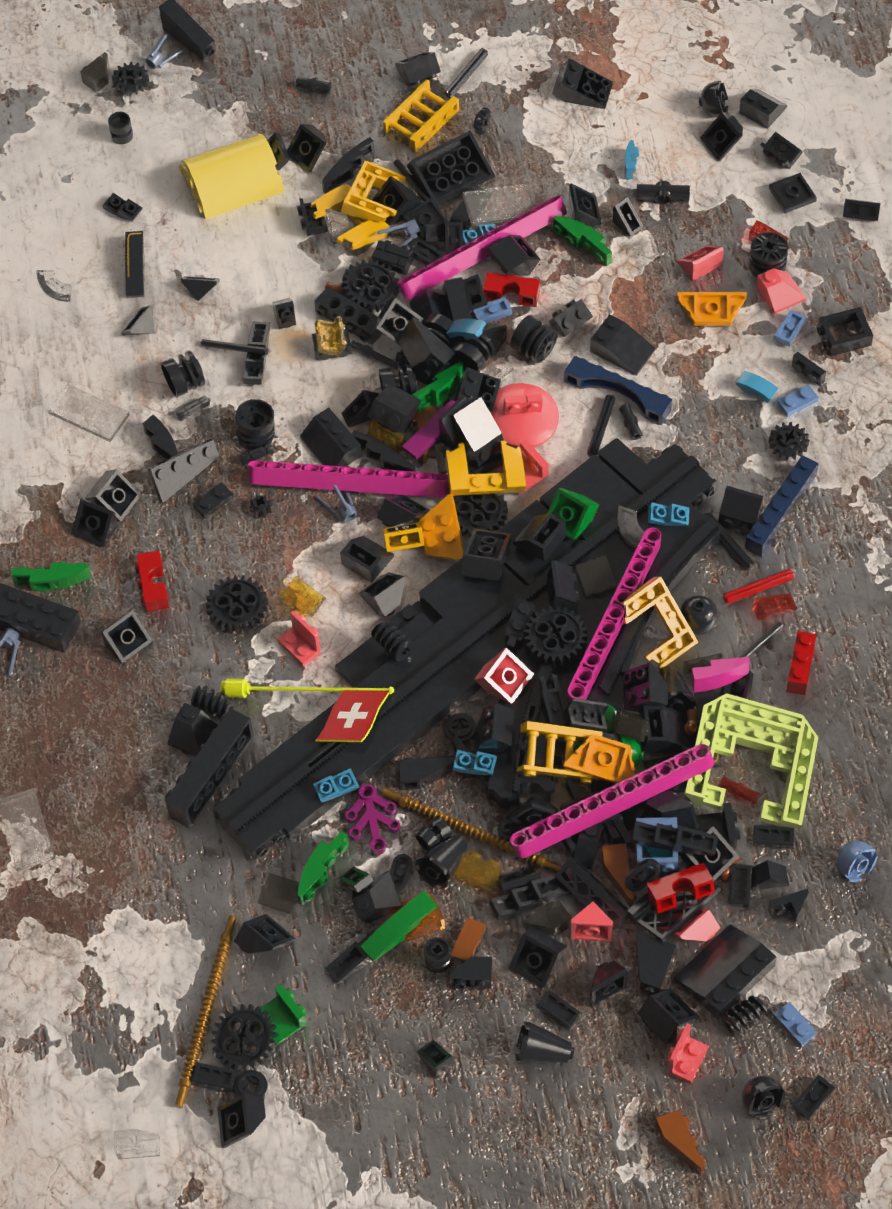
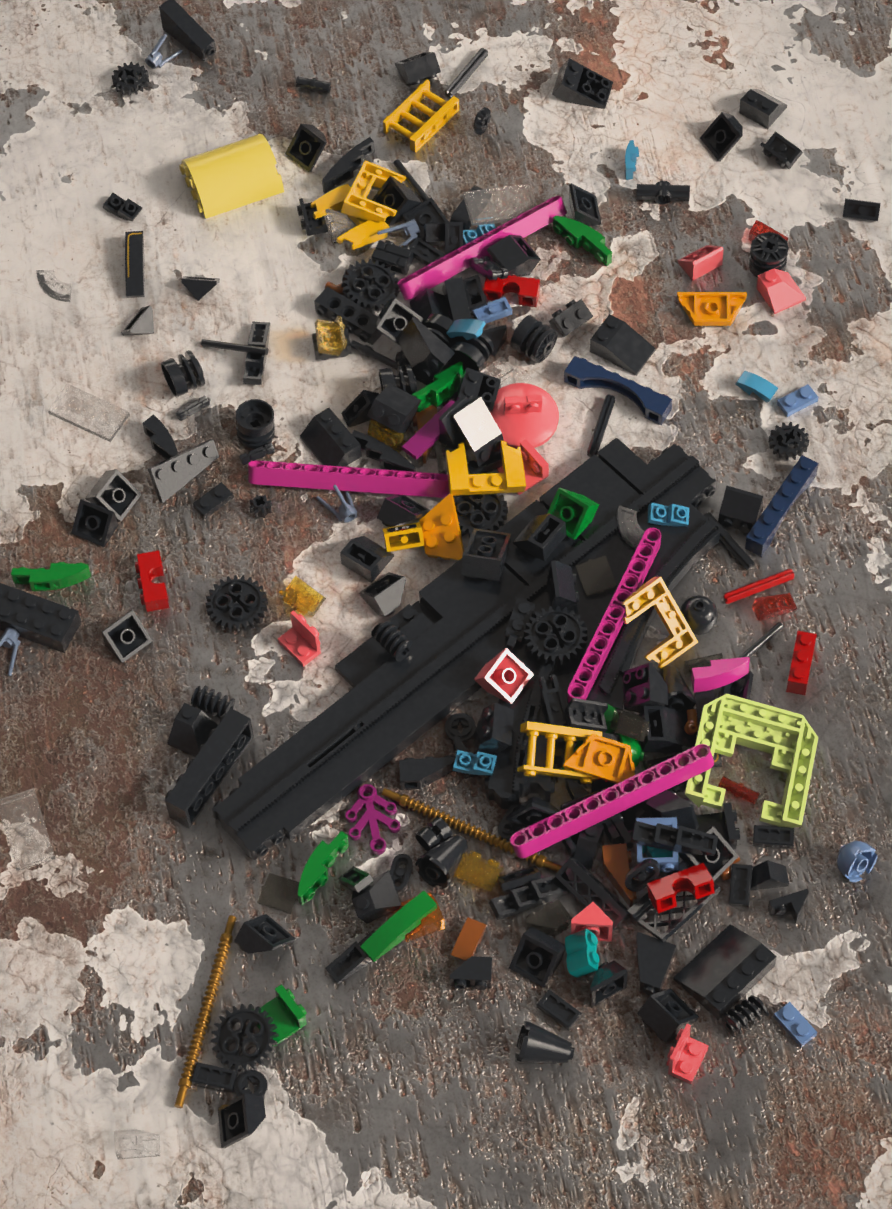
clear smoke slope [80,52,110,93] -> none
black wheel [108,111,133,144] -> none
flag [220,678,394,742] -> none
black plate [267,132,290,170] -> none
black slope [272,298,296,329] -> none
dark azure slope [313,768,359,802] -> none
black slope [406,130,495,206] -> none
black slope [416,1040,454,1078] -> none
black wheel [424,937,451,973] -> none
black slope [612,197,644,237] -> none
black pin [619,404,643,440] -> none
dark orange slope [655,1109,706,1175] -> none
coral slope [659,902,720,941] -> none
black cylinder [699,80,728,116] -> none
black cylinder [742,1076,785,1118] -> none
black plate [769,173,817,214] -> none
medium blue plate [773,310,807,347] -> none
black plate [792,352,826,386] -> none
black plate [792,1074,835,1121] -> none
black window [816,307,873,357] -> none
none -> black plate [469,256,508,280]
none -> teal brick [565,929,600,978]

